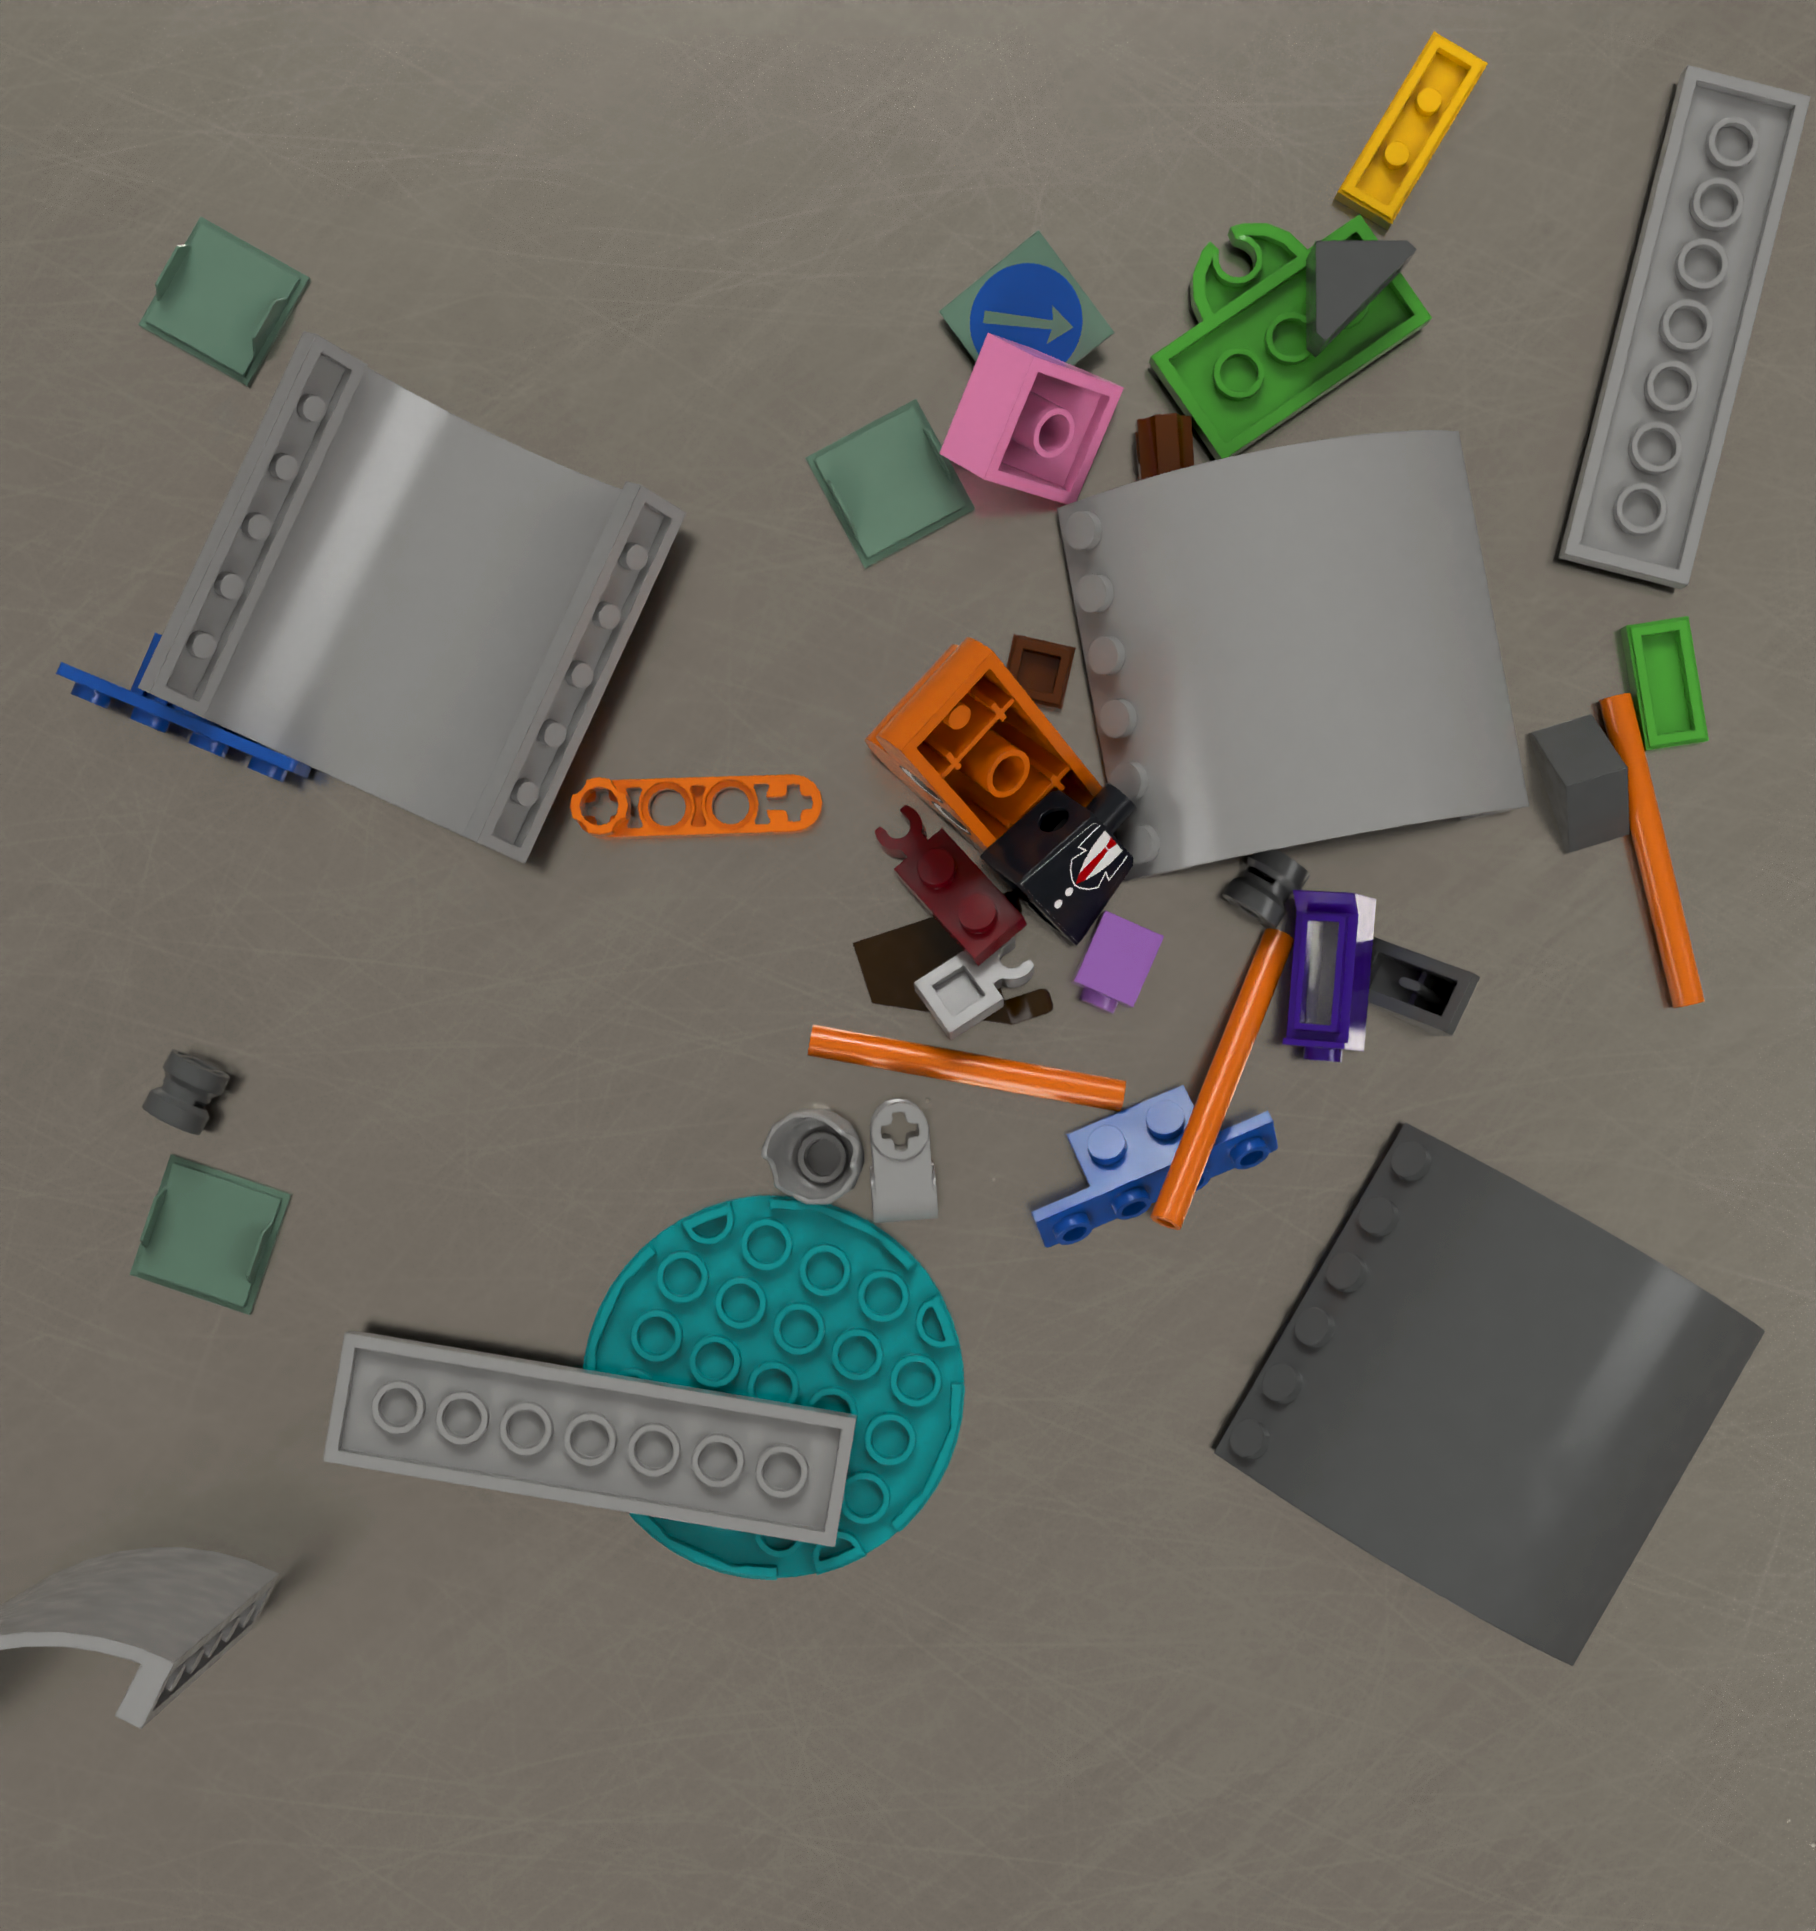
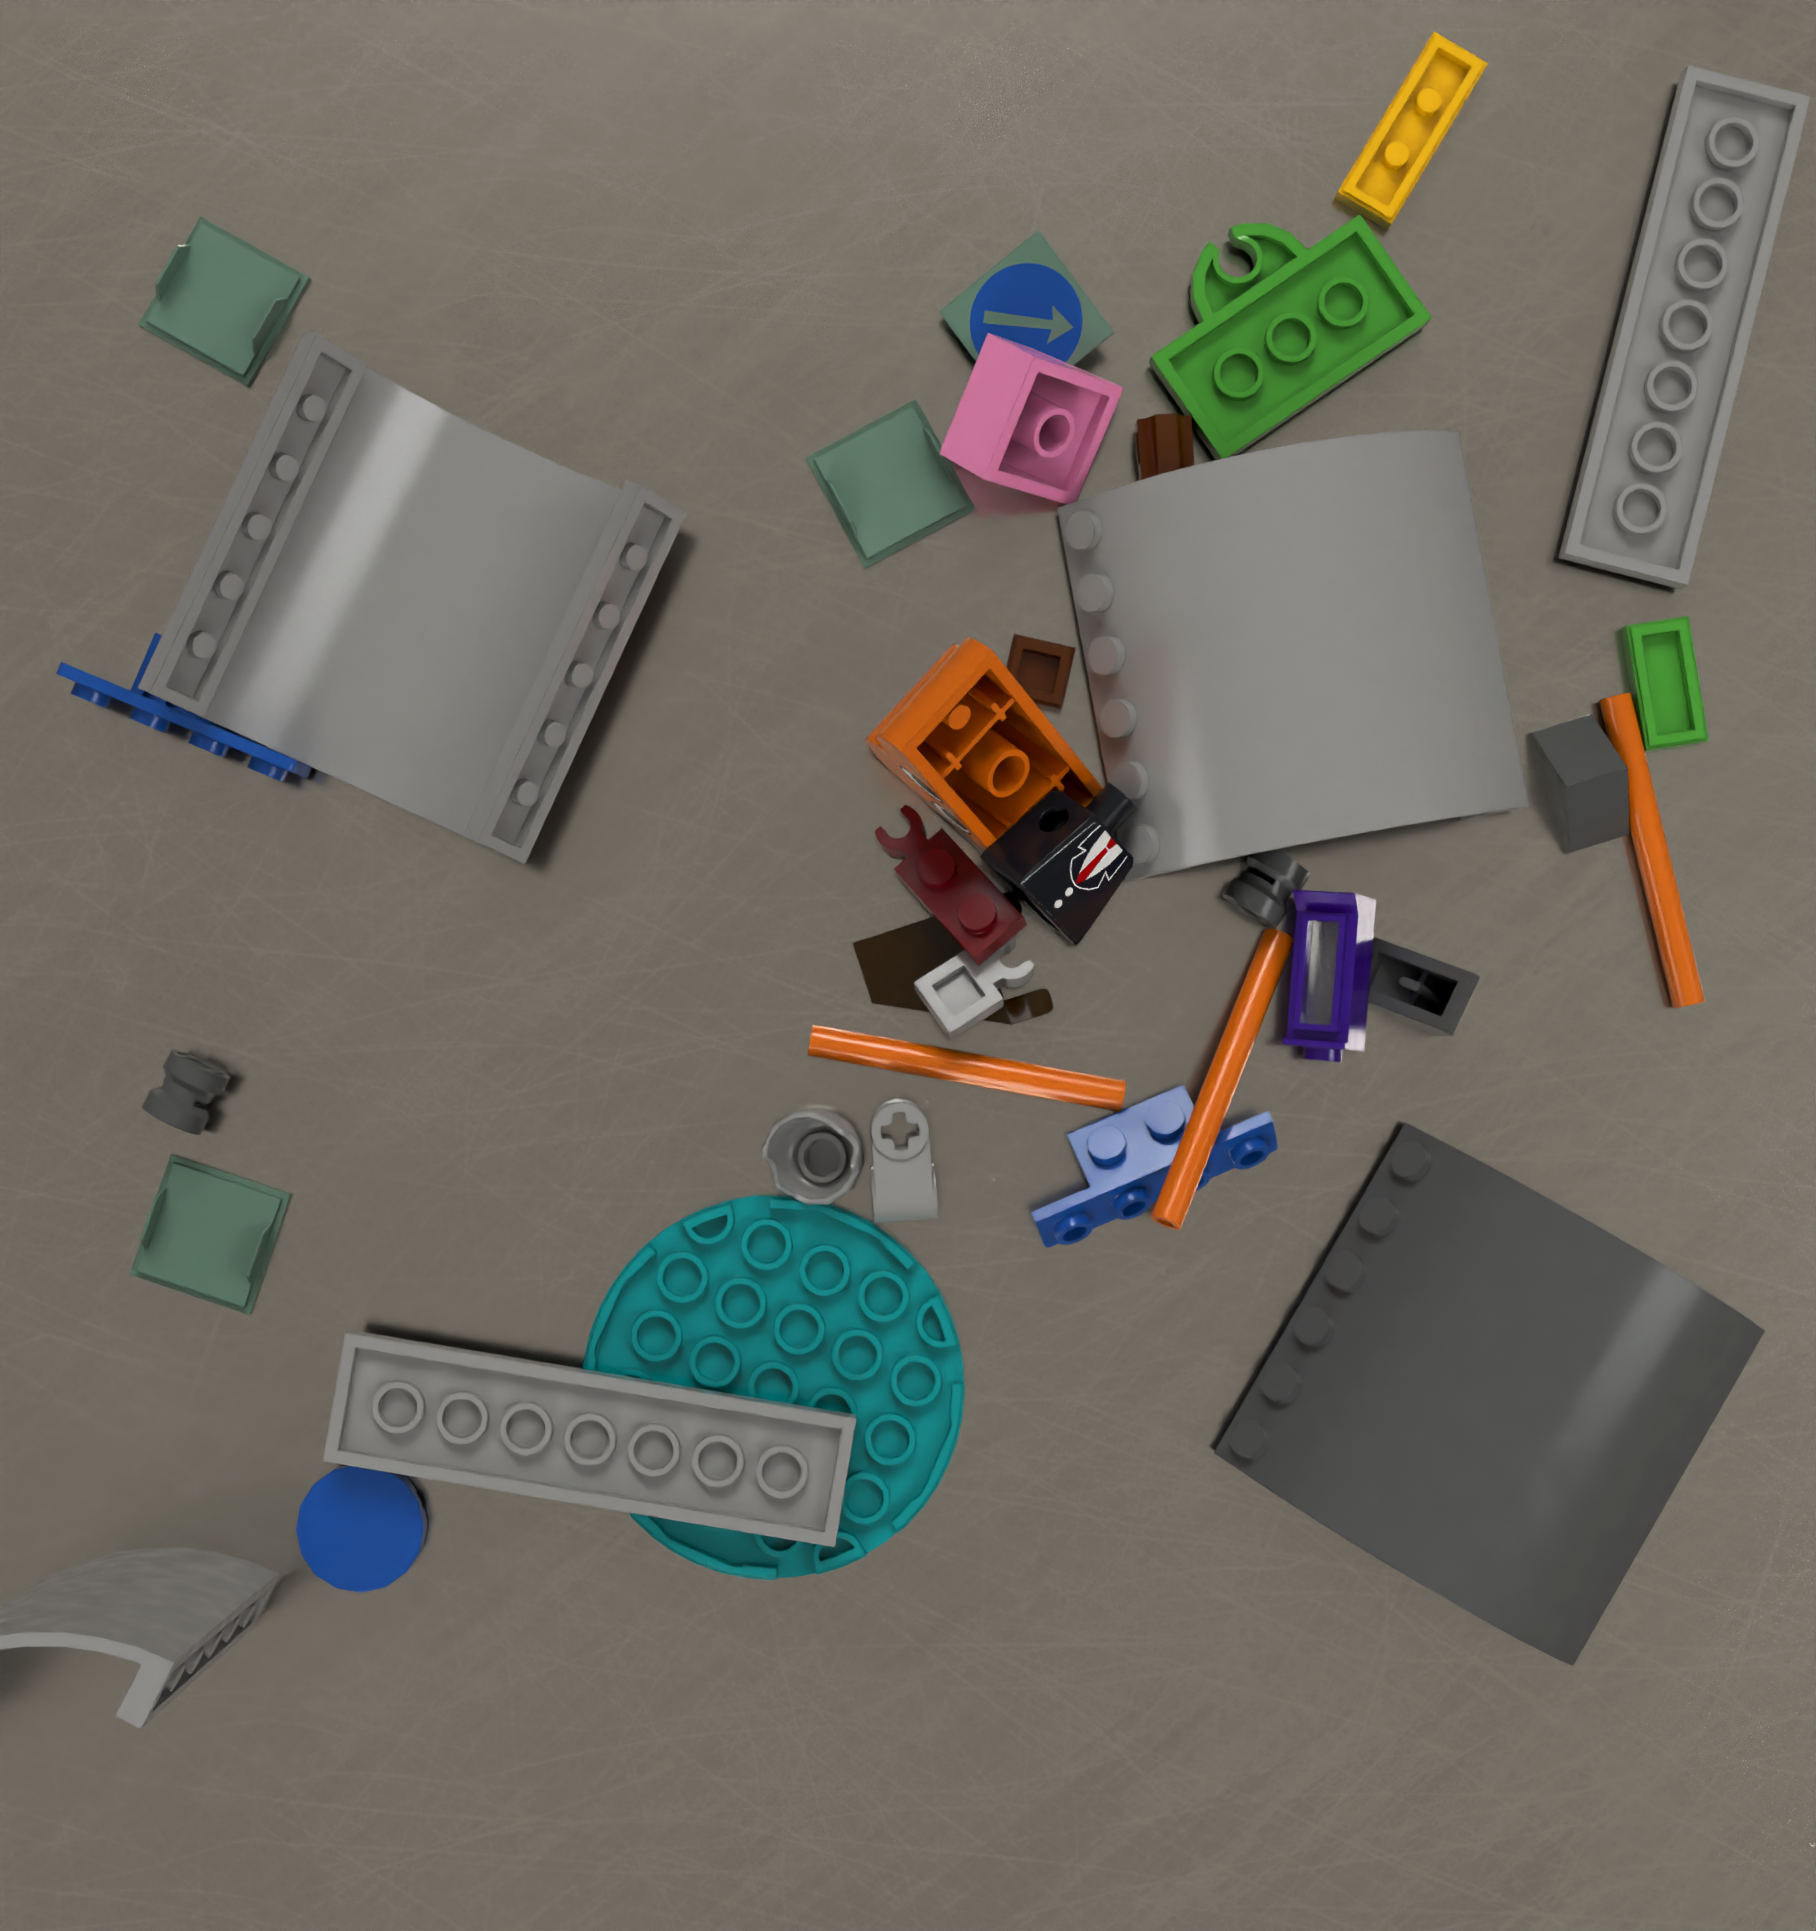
orange beam [570,774,823,840] -> none
medium lavender brick [1070,910,1164,1014] -> none
dark grey slope [1306,240,1417,358] -> none
none -> blue tile [296,1465,428,1593]

